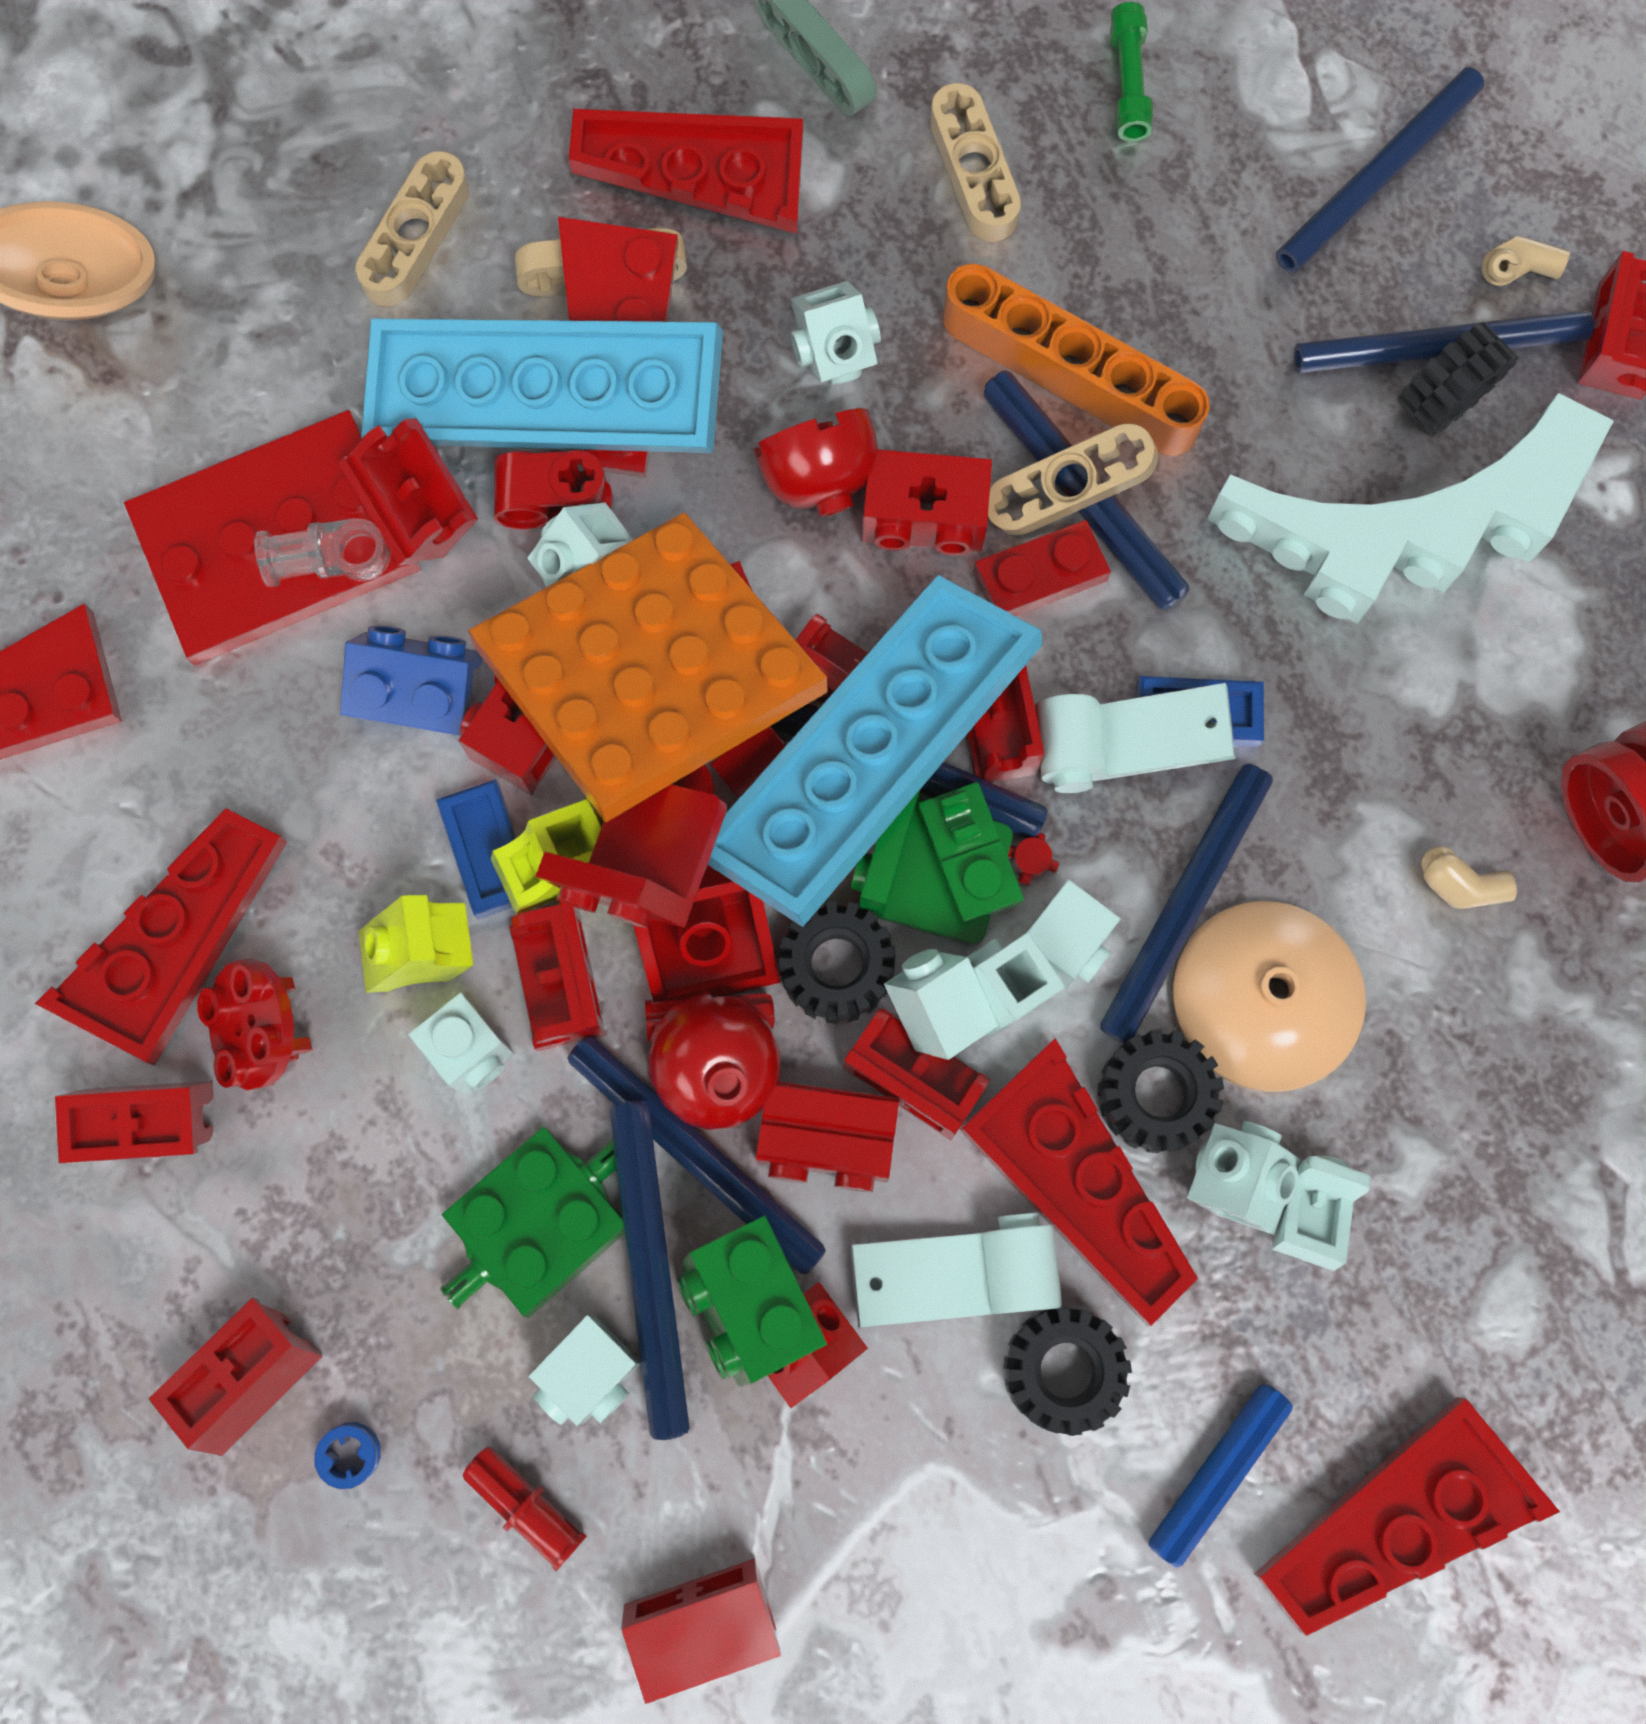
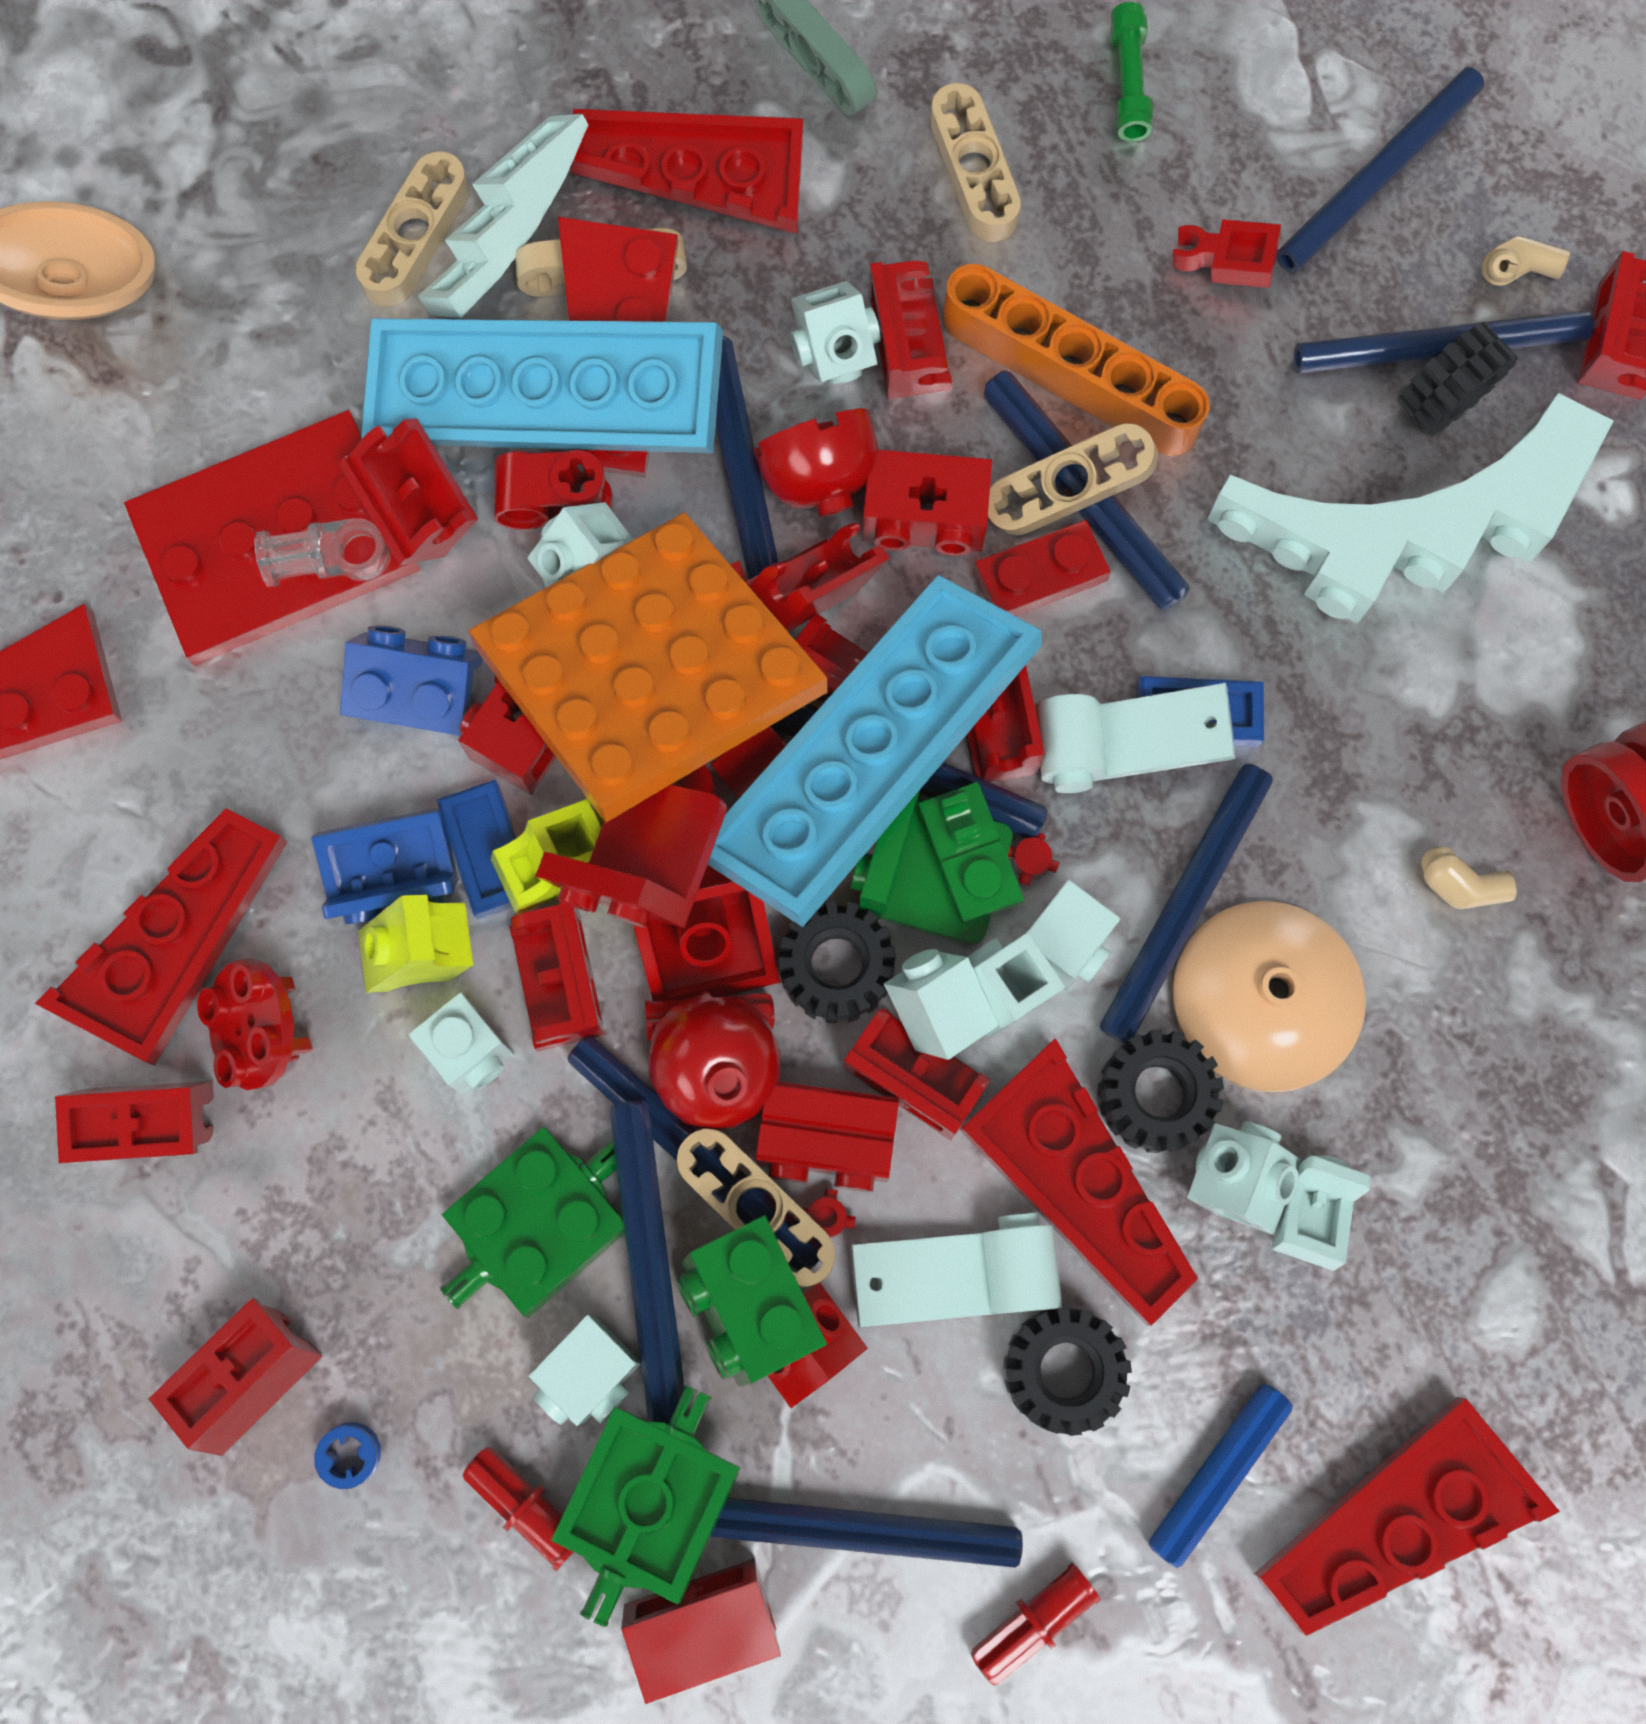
none -> blue bracket [311,807,459,924]
none -> light aqua slope [418,114,588,318]
none -> green plate [551,1385,742,1627]
none -> tan beam [677,1129,835,1287]
none -> dark blue axle [711,1498,1023,1568]
none -> dark blue axle [716,336,778,580]
none -> red hinge [745,523,890,632]
none -> red piece [800,1189,856,1238]
none -> red hinge [869,260,952,400]
none -> red axle [970,1562,1101,1685]
none -> red plate [1173,219,1281,288]

